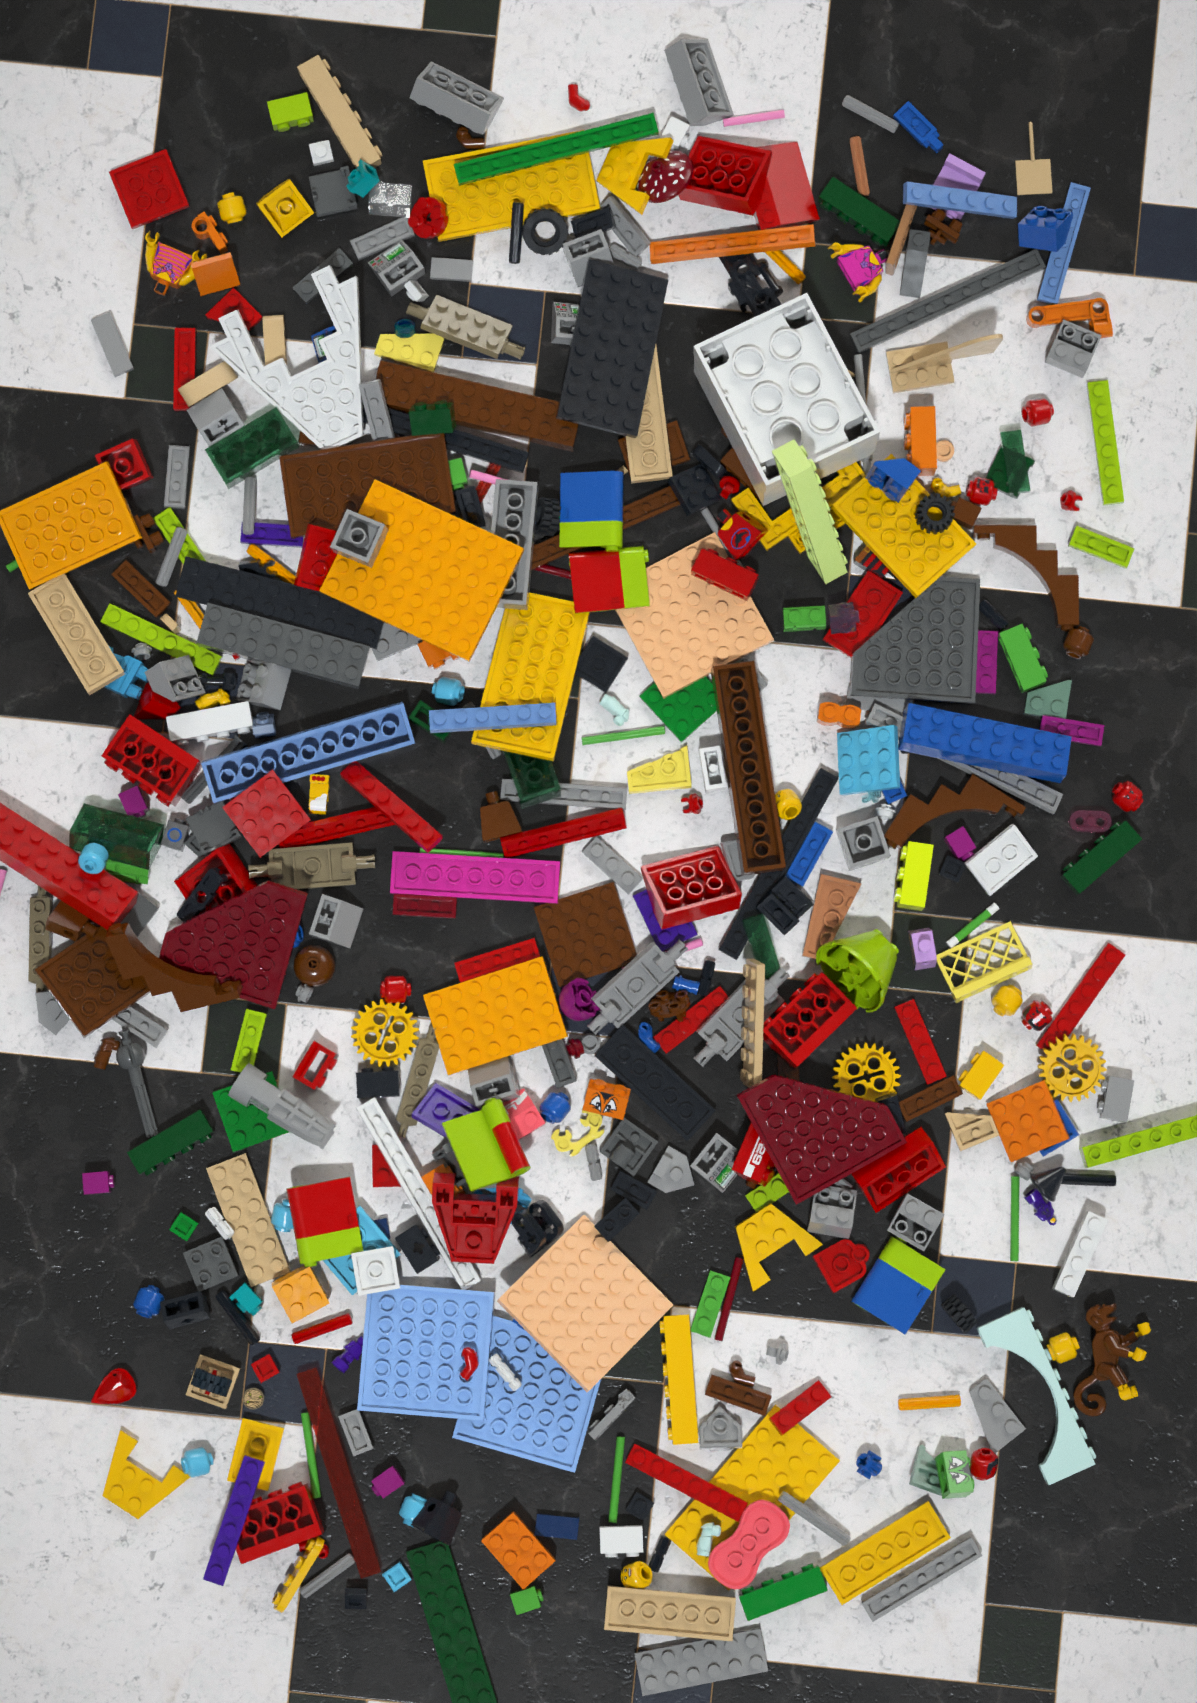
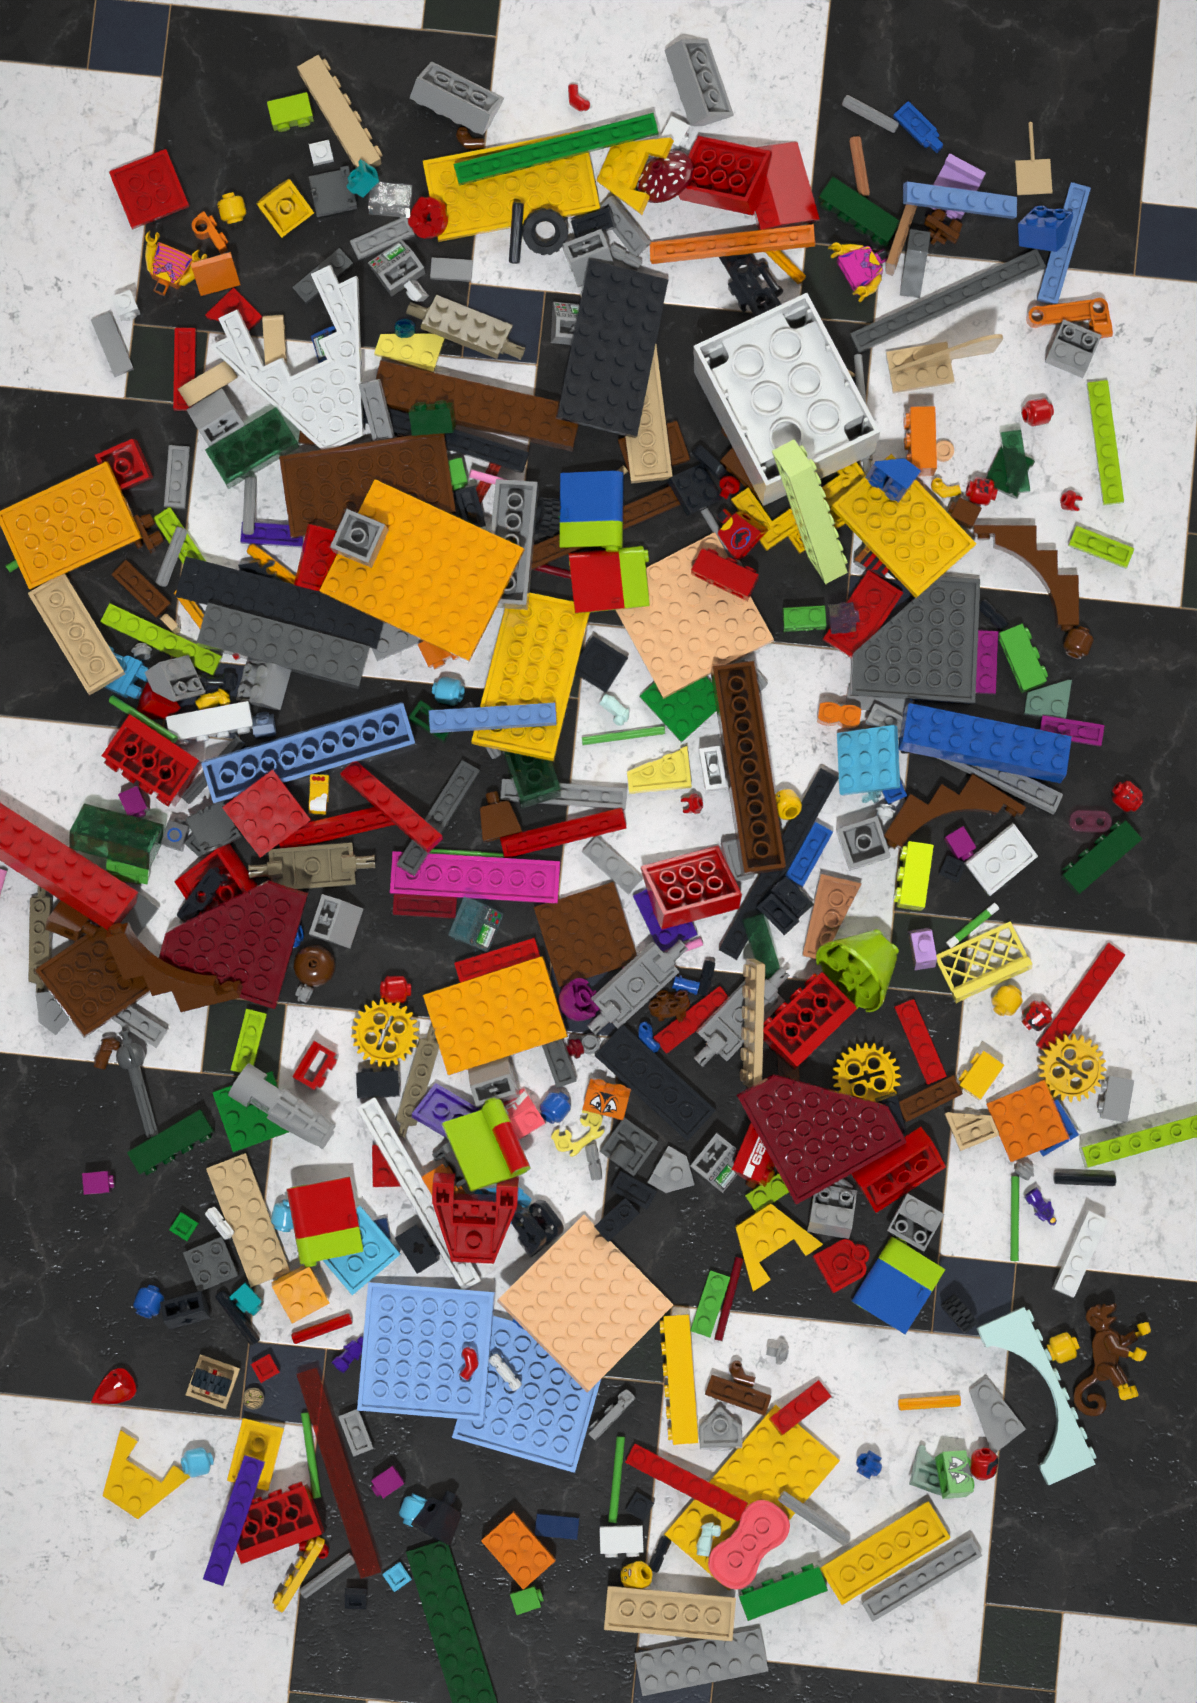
medium azure head [78,843,109,874] -> none
white plate [351,1246,400,1296] -> none
bright pink bar [723,110,785,127] -> none
black tyre [915,494,955,534] -> none
black hat [1030,1167,1066,1202] -> none
none -> bright green bar [109,695,178,743]
none -> white brick [111,290,140,322]
none -> dark grey plate [397,760,480,877]
none -> clear light blue slope [448,896,504,952]

